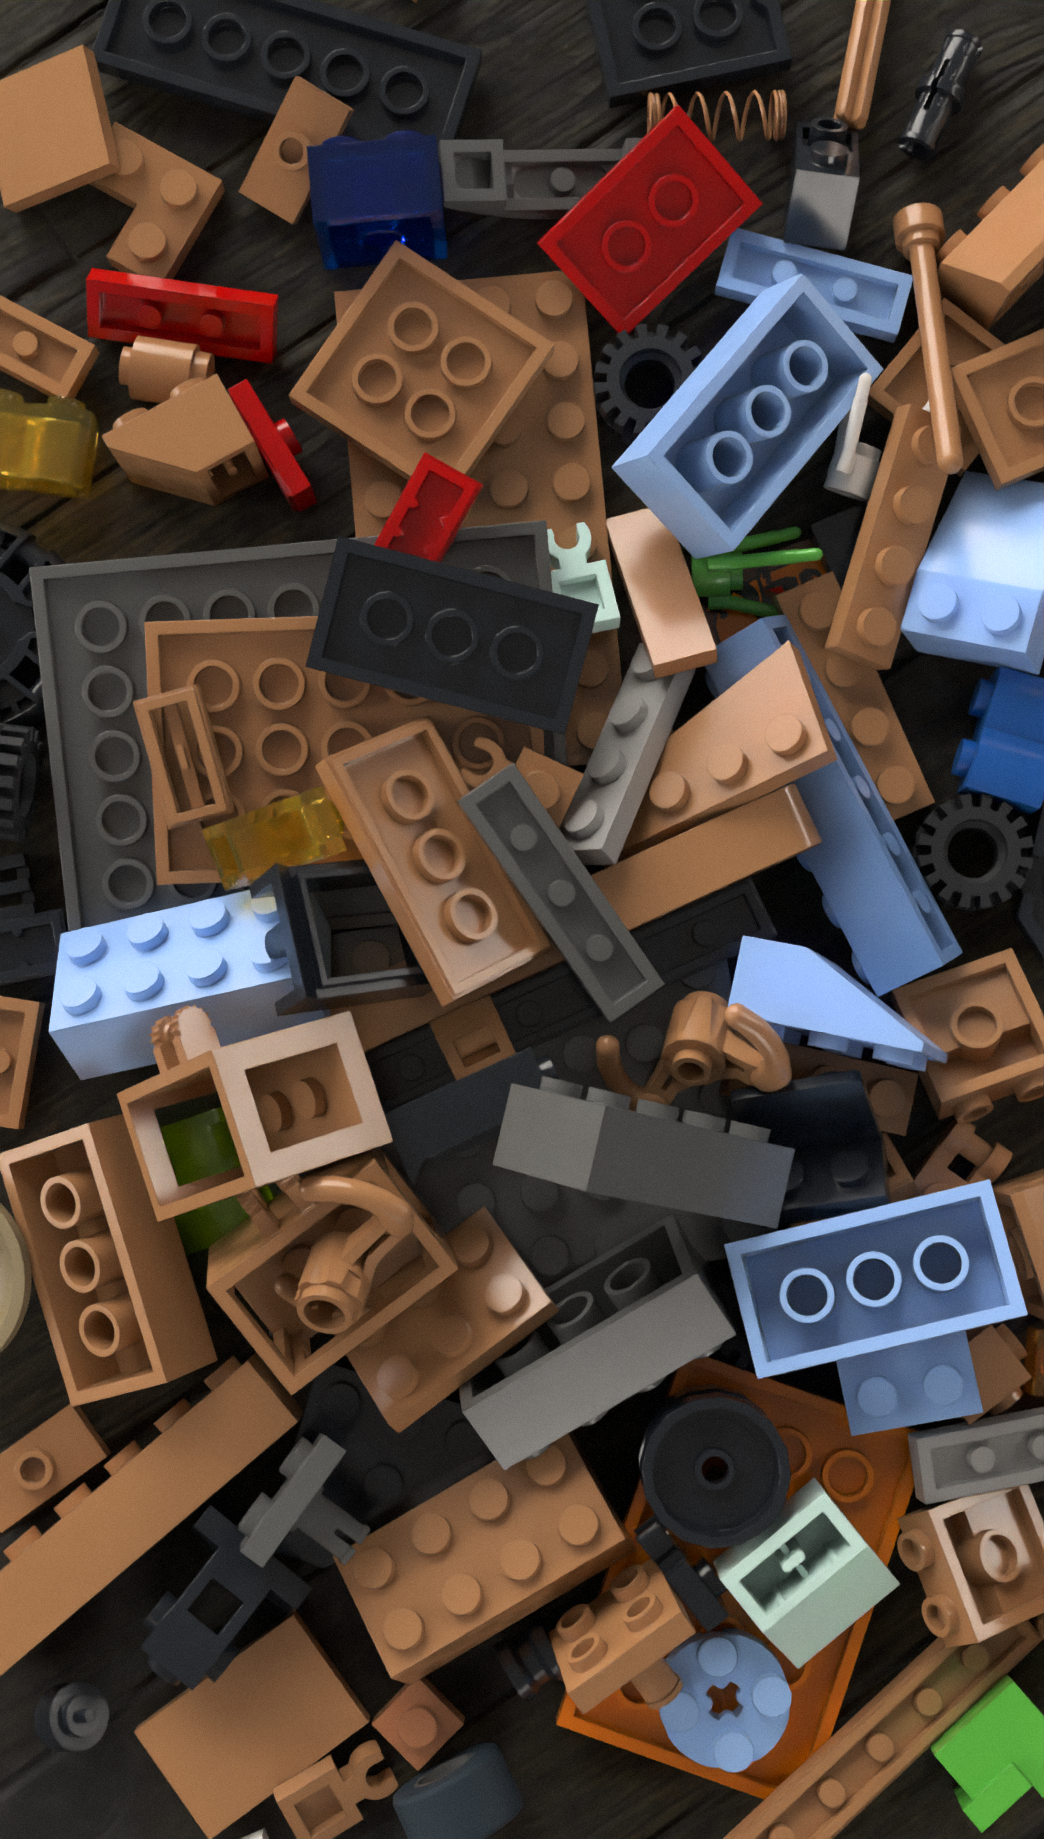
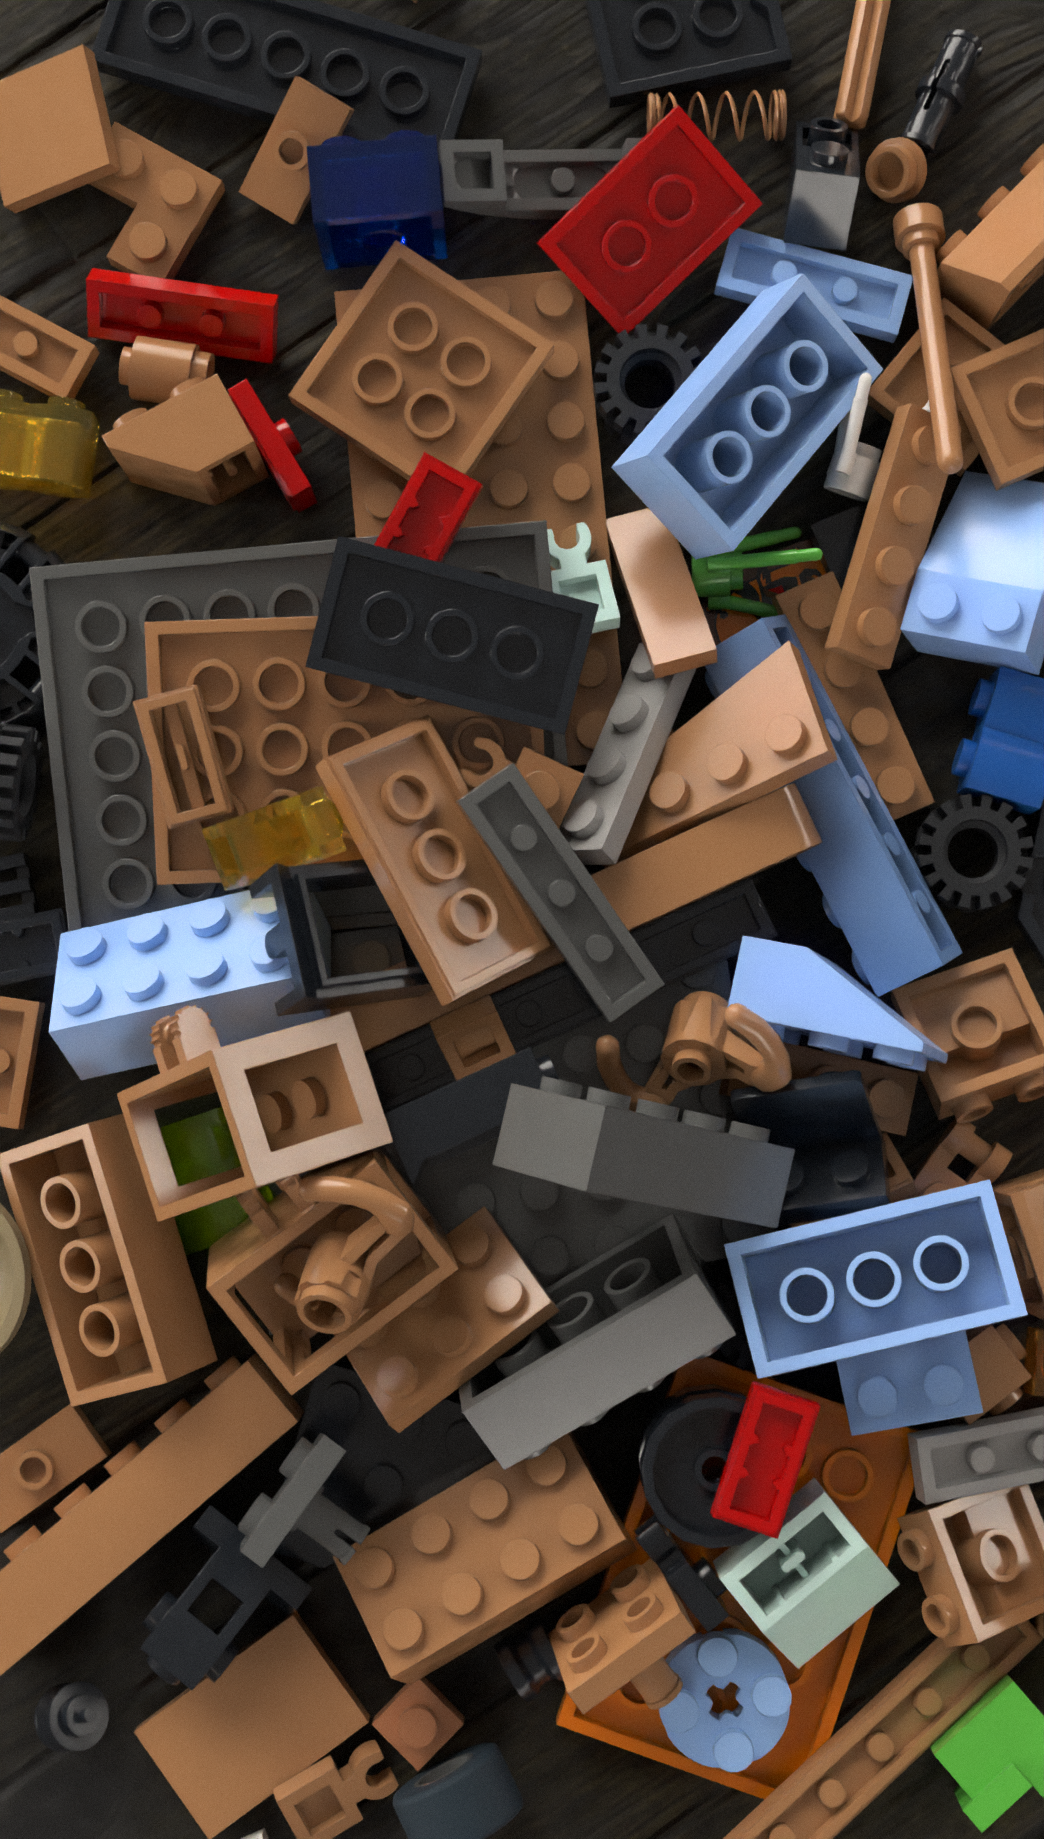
none -> red plate [710,1380,820,1539]
none -> medium nougat plate [865,137,927,203]

